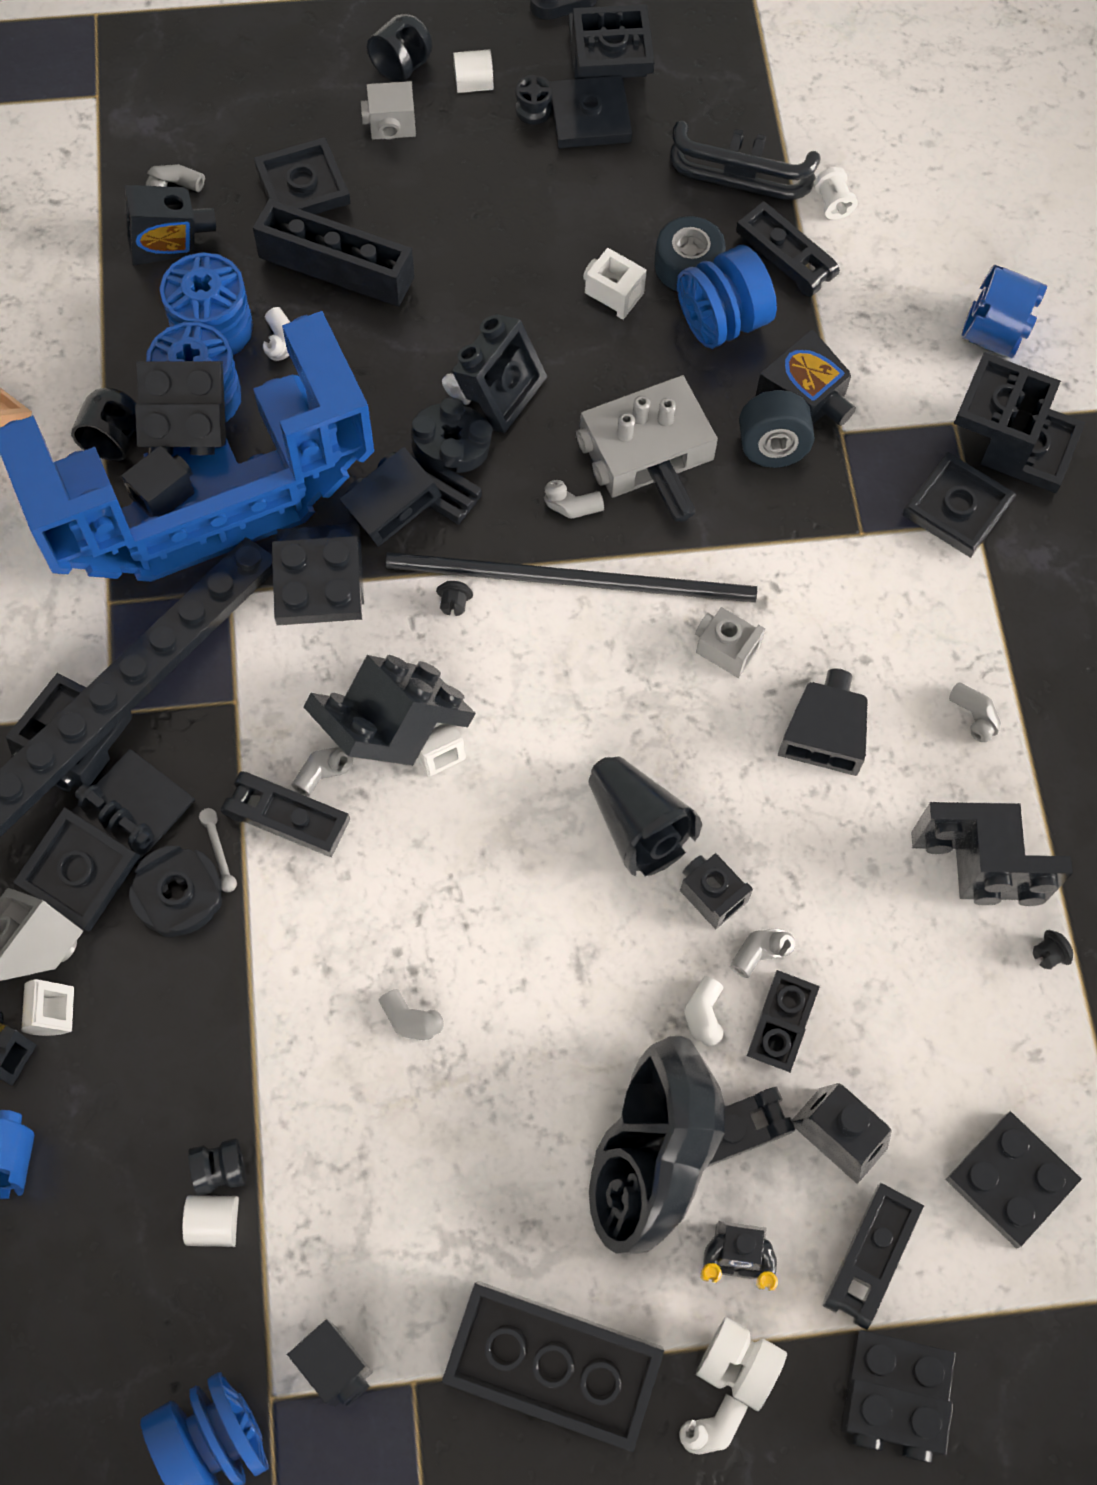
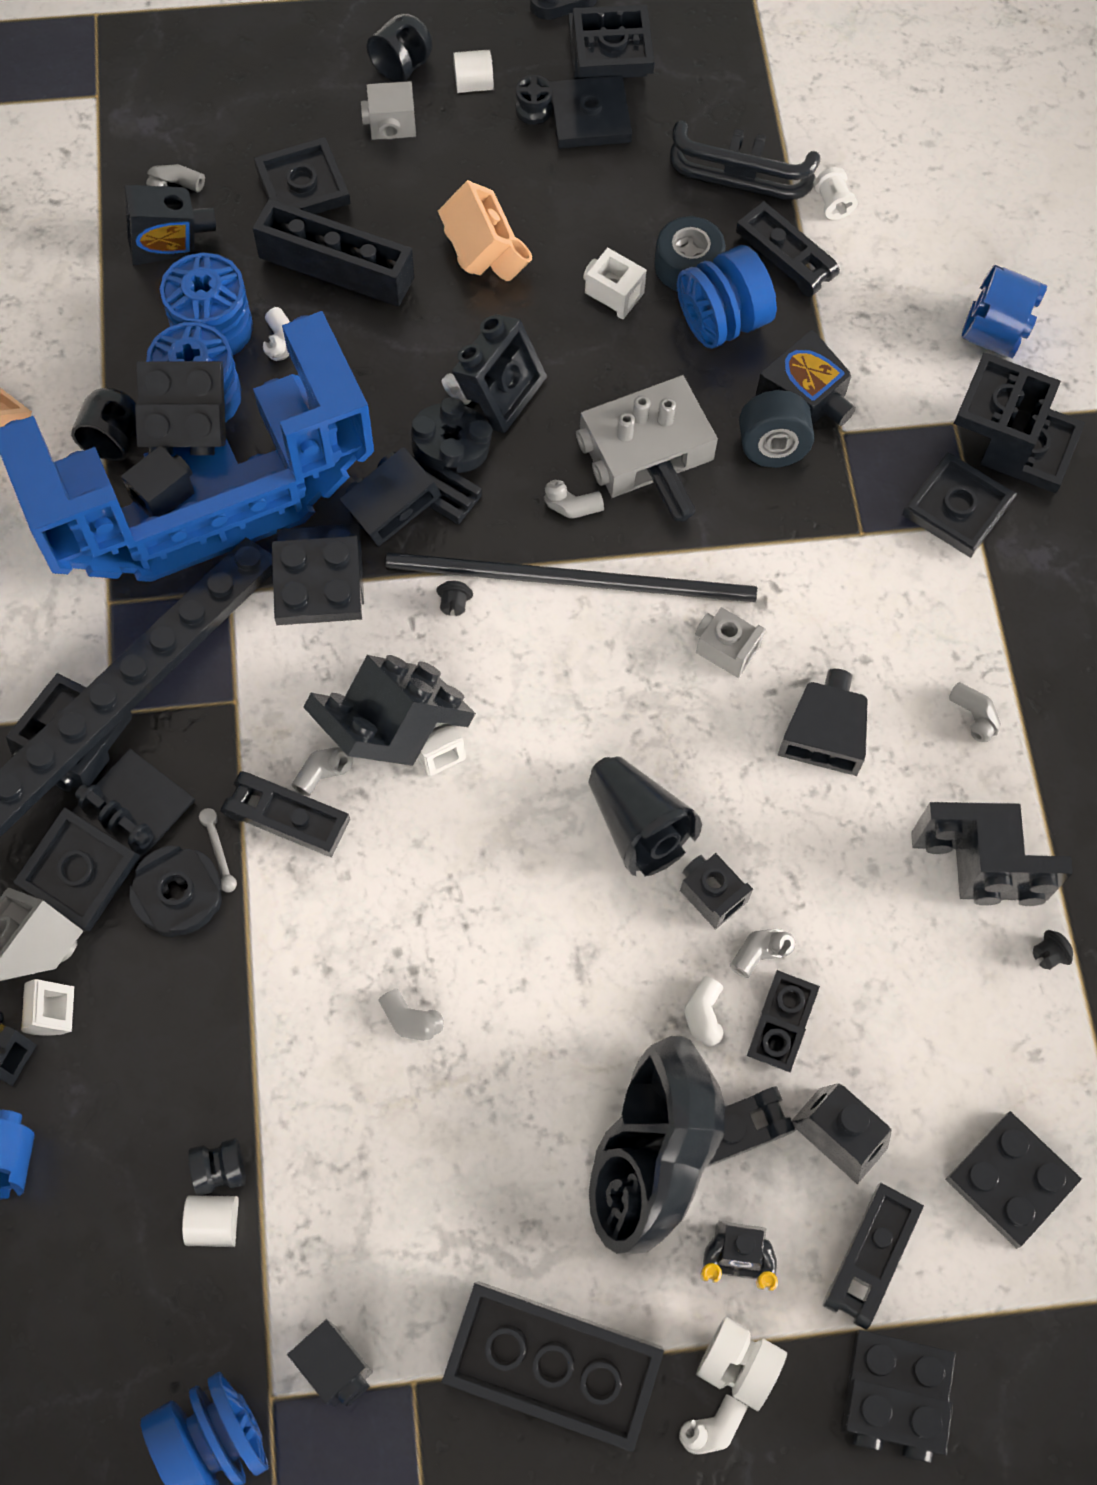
none -> light nougat hinge [438,180,532,281]

